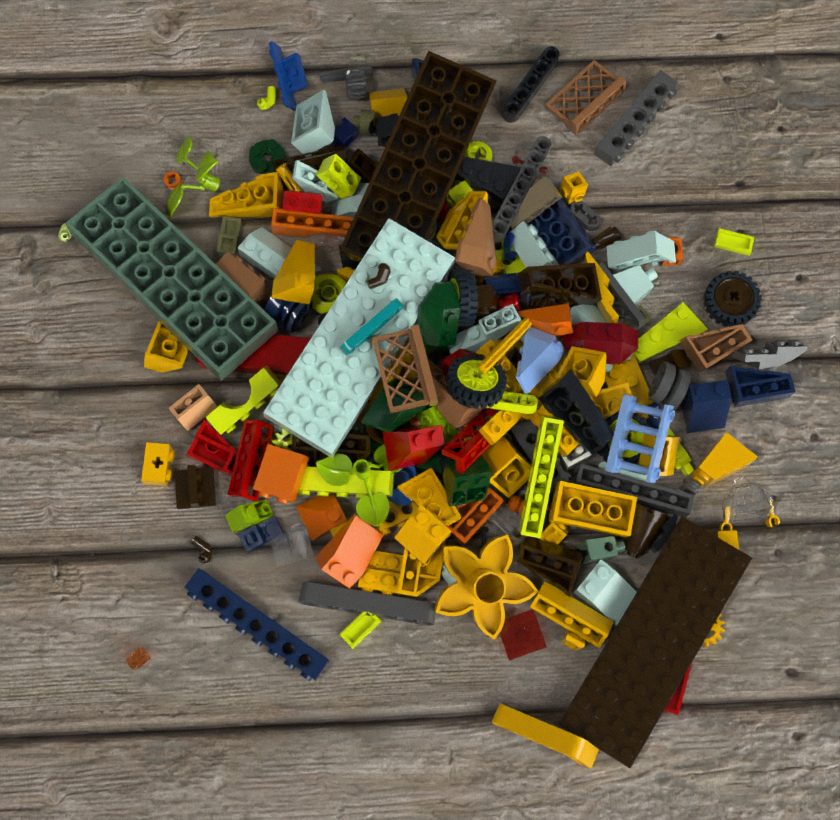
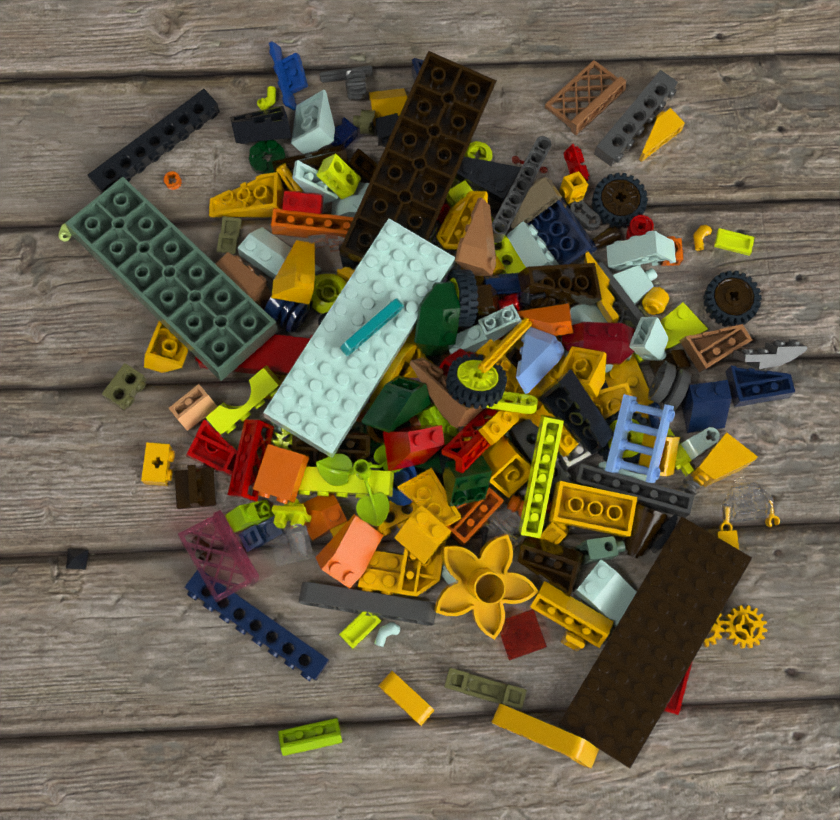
clear orange slope [127,647,151,670] -> none
lime plant [167,136,220,219] -> none
dark brown arm [367,263,391,289] -> none
medium nougat fence [372,324,438,413] -> none
black beam [503,46,559,123] -> none
clear blue arm [503,233,517,261] -> none
none -> black slope [66,549,89,570]
none -> black brick [87,89,220,194]
none -> olive brick [102,363,147,411]
none -> clear pink fence [178,510,259,602]
none -> black wedge [230,106,292,144]
none -> neon yellow hips [271,498,312,529]
none -> lime slope [278,718,342,756]
none -> light aqua arm [374,622,400,647]
none -> yellow beam [378,671,435,726]
none -> olive slope [444,667,527,710]
none -> red hinge [563,144,590,181]
none -> wheel [592,173,648,229]
none -> red wheel [625,215,654,240]
none -> light aqua torso [629,317,668,361]
none -> yellow slope [639,108,685,162]
none -> yellow head [642,287,669,315]
none -> light aqua piece [681,427,720,460]
none -> yellow arm [693,224,712,251]
none -> yellow gear [723,605,768,649]

